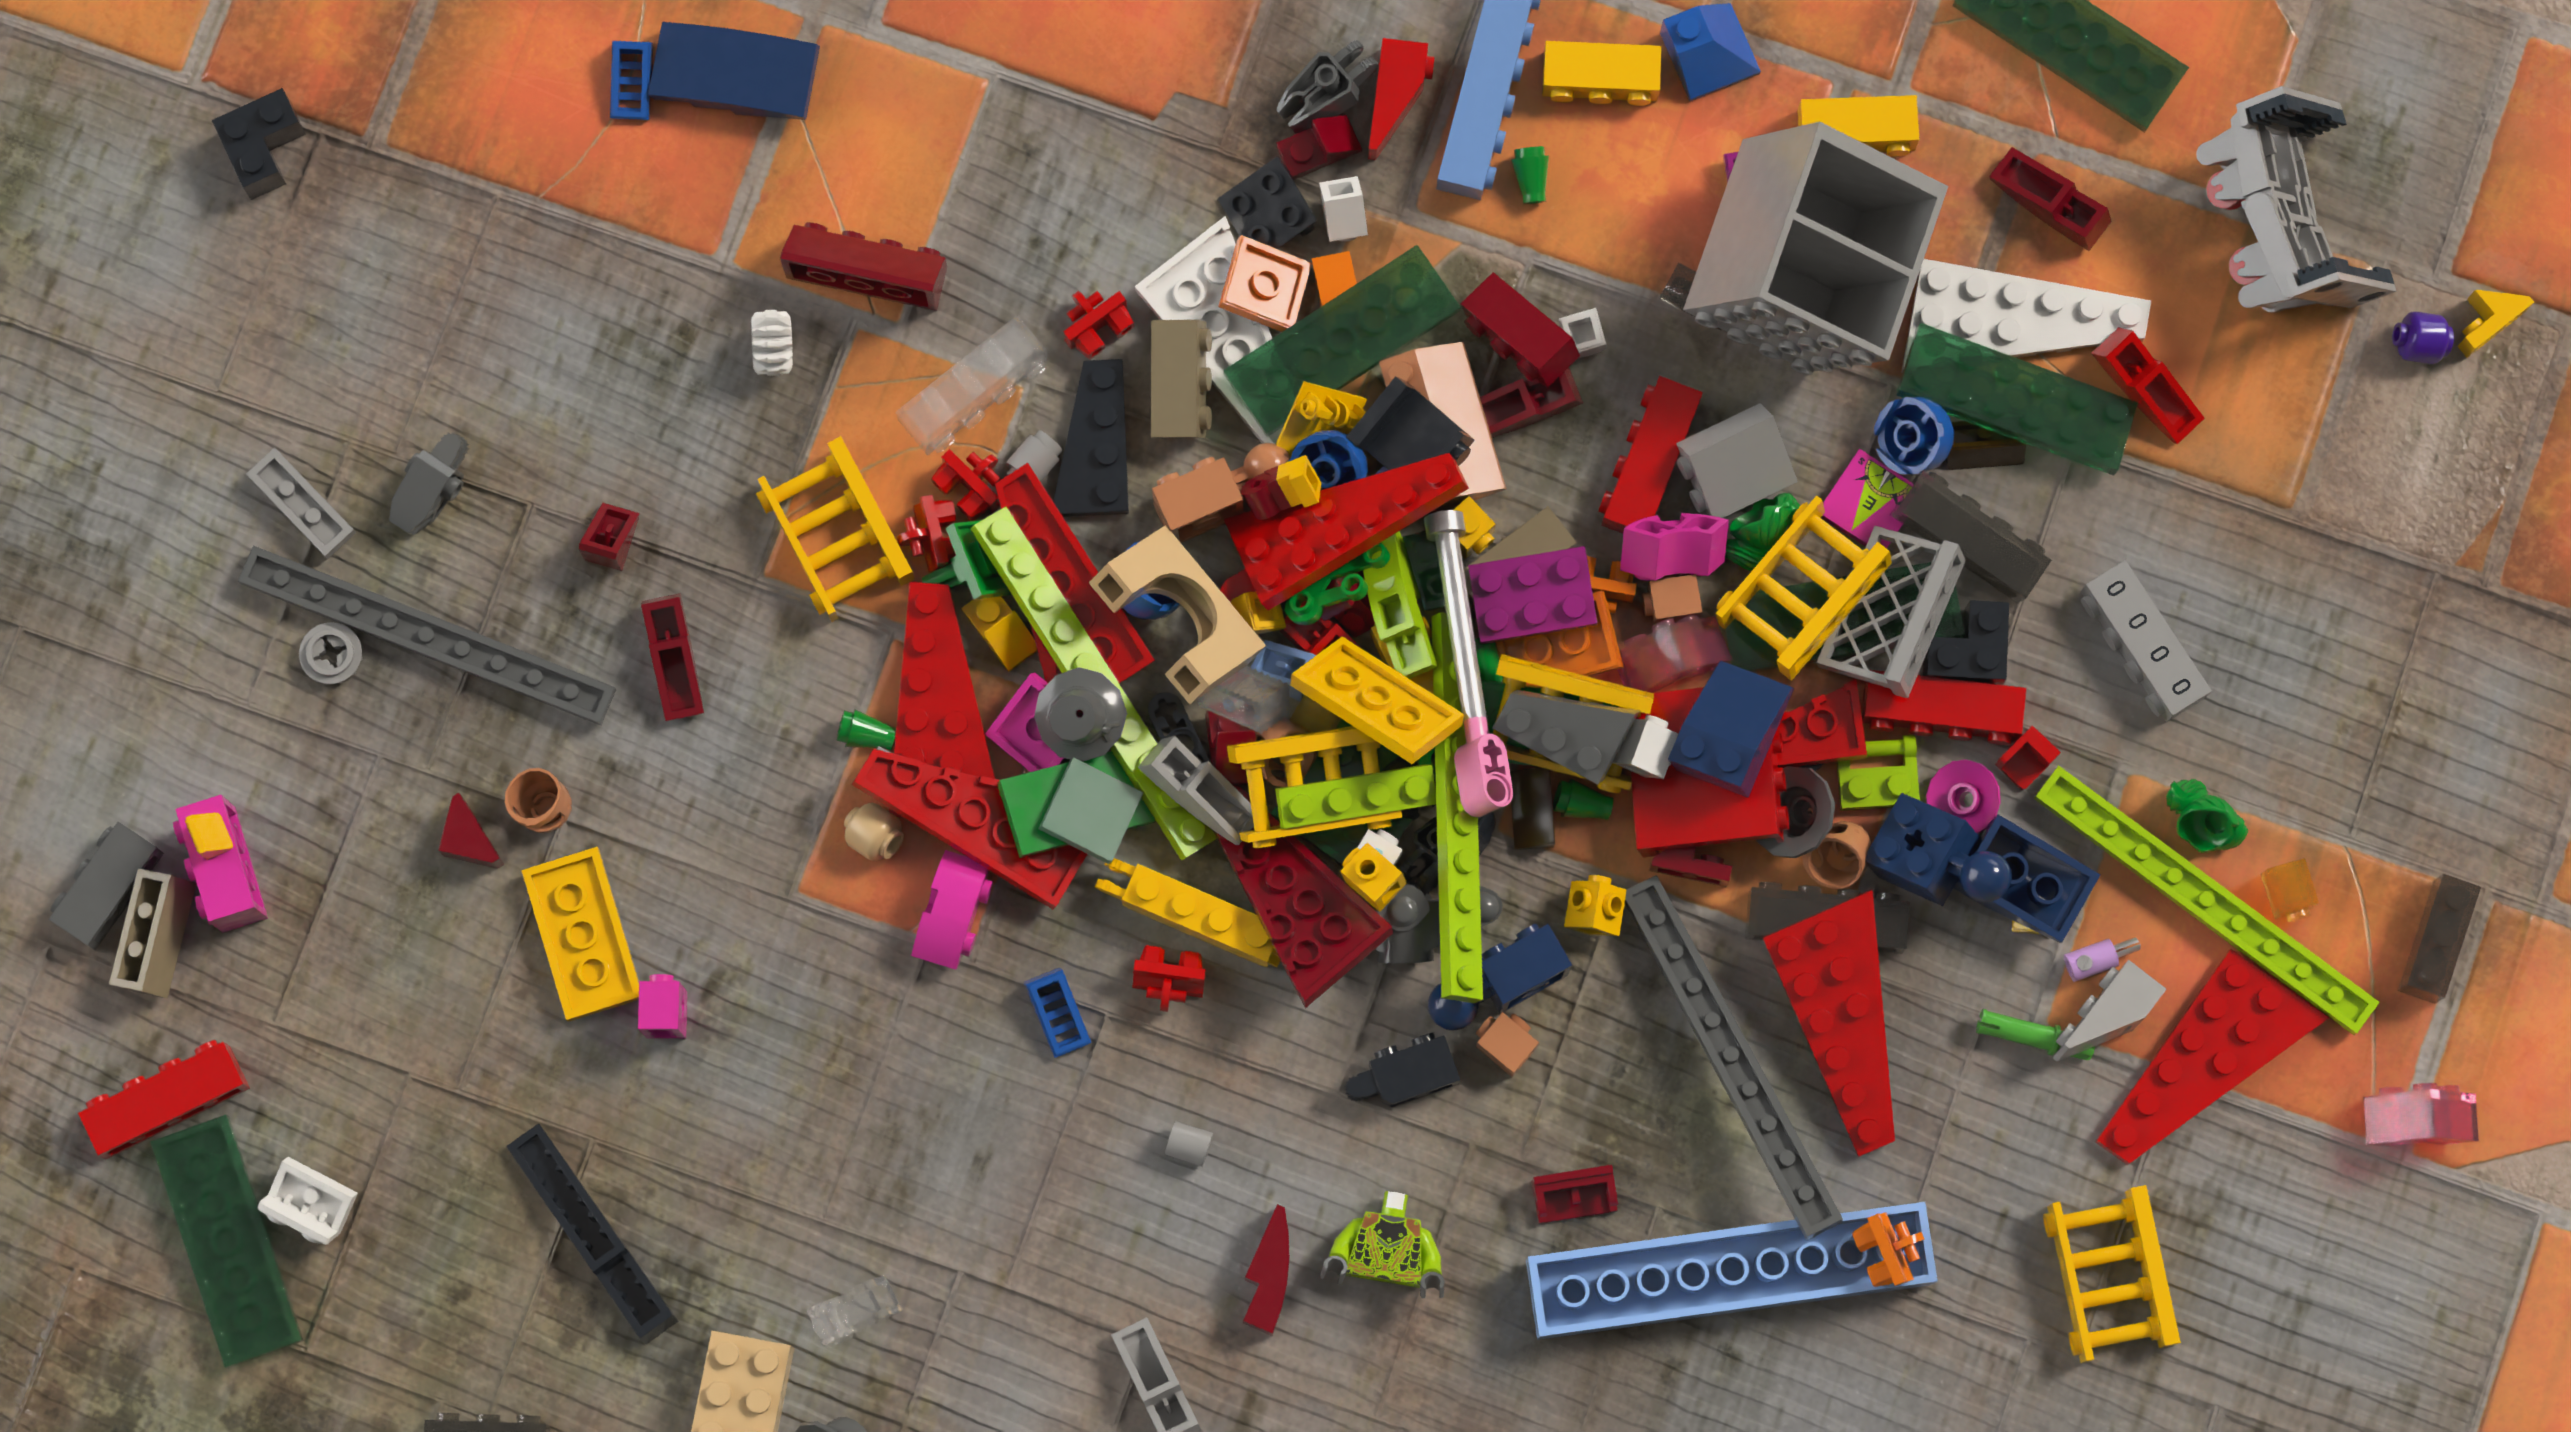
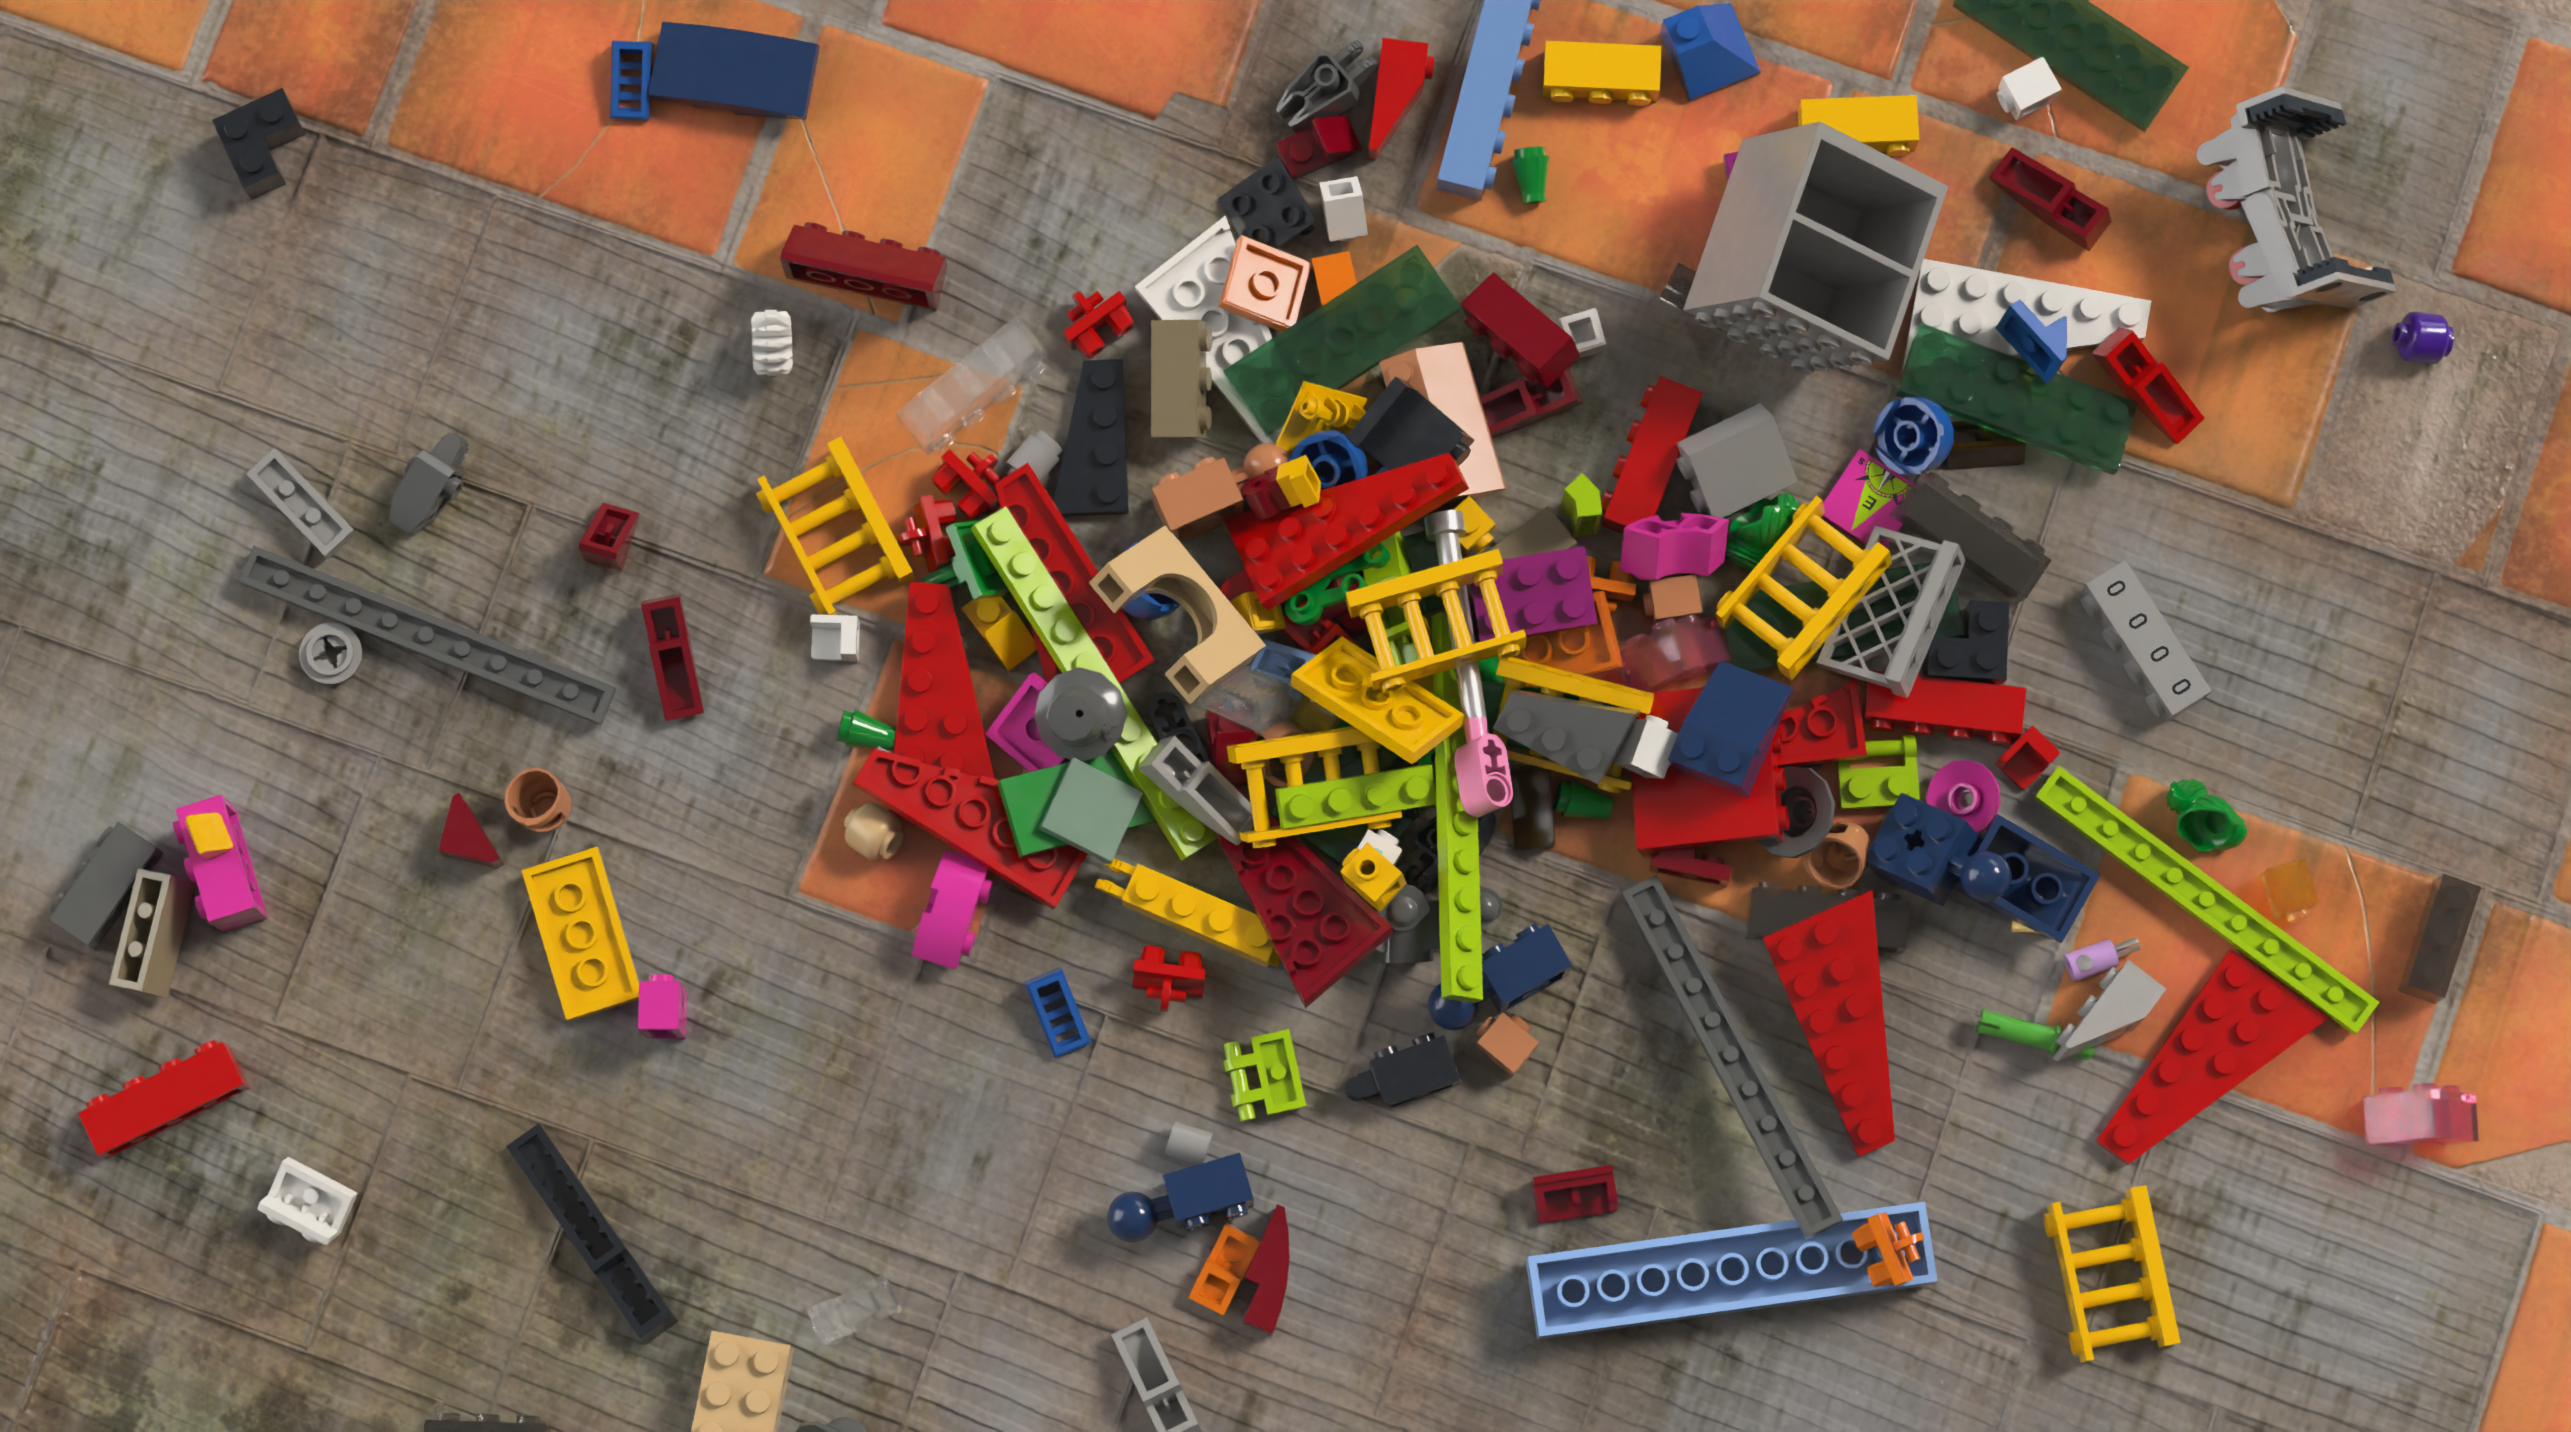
clear green plate [150,1115,304,1368] -> none
torso [1320,1191,1445,1298] -> none
yellow brick [1564,875,1627,936] -> none
yellow slope [2457,290,2534,358] -> none
none -> white panel [810,615,860,662]
none -> dark blue brick [1107,1153,1254,1243]
none -> orange slope [1188,1223,1261,1316]
none -> lime plate [1223,1029,1306,1122]
none -> yellow fence [1346,549,1526,693]
none -> lime piece [1559,473,1602,537]
none -> blue slope [1995,299,2067,384]
none -> white brick [1997,57,2062,121]

